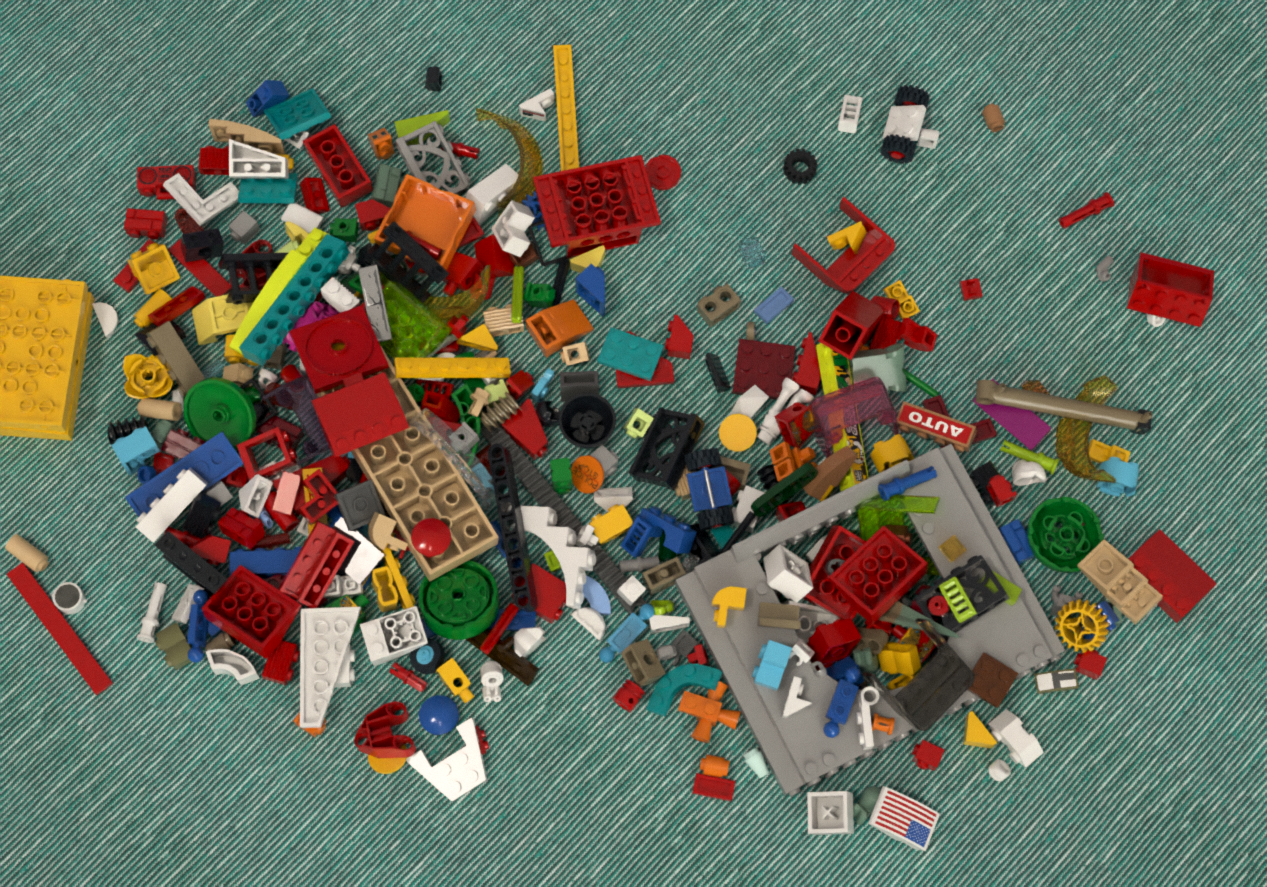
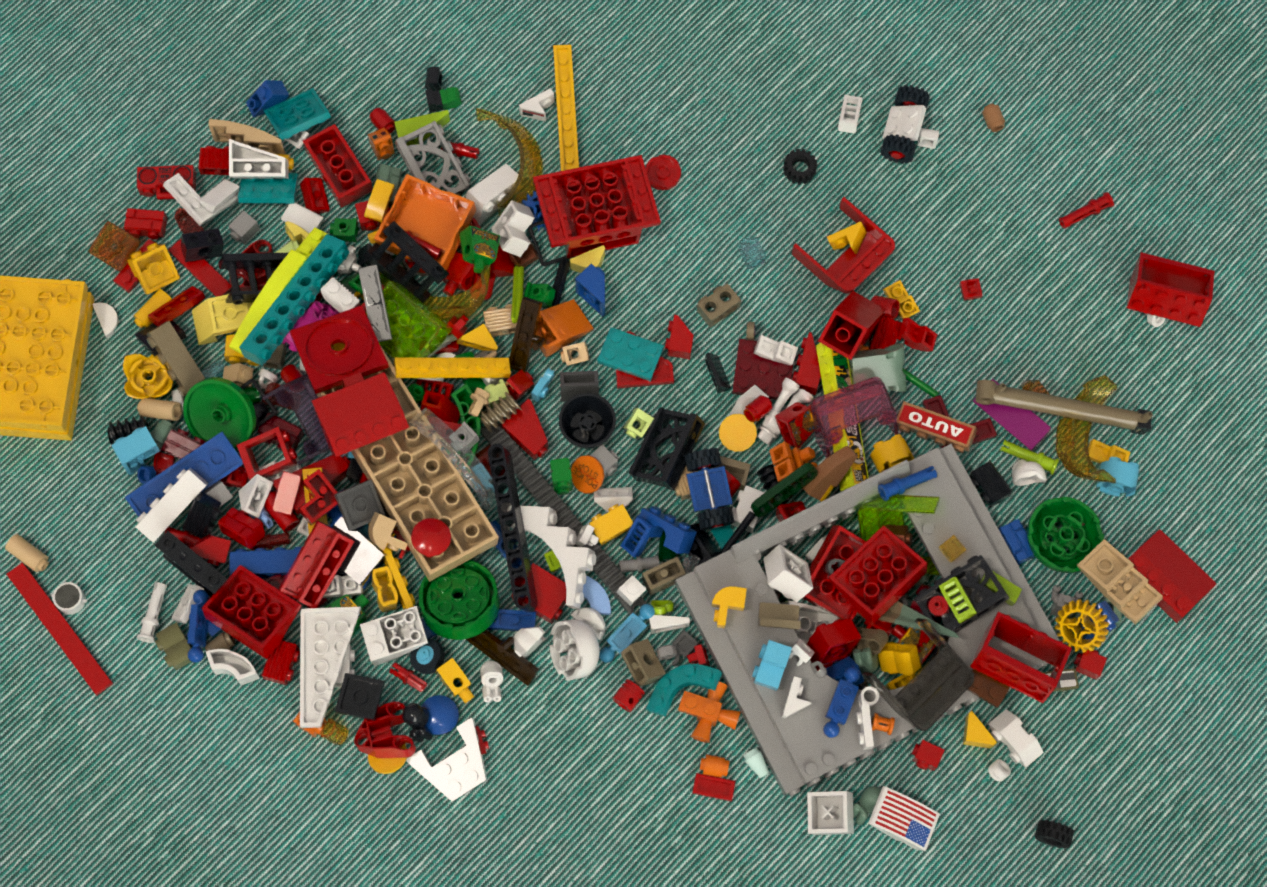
red axle [480,603,519,654] -> none
black hair [536,399,560,428] -> none
medium blue tile [754,286,794,325] -> none
red brick [986,474,1017,507] -> none
light grey arm [1096,255,1114,282] -> none
none -> clear orange brick [88,221,141,272]
none -> white slope [199,179,240,214]
none -> clear yellow brick [320,718,349,745]
none -> black tile [335,673,385,721]
none -> yellow slope [364,179,395,222]
none -> red brick [369,107,395,134]
none -> black piece [402,703,433,742]
none -> leg [425,87,462,113]
none -> green torso [460,225,500,273]
none -> dark brown plate [509,297,546,373]
none -> white cylinder [550,619,600,681]
none -> red brick [744,395,772,422]
none -> white slope [753,335,798,365]
none -> red hose [970,611,1072,703]
none -> black tyre [1035,820,1074,849]

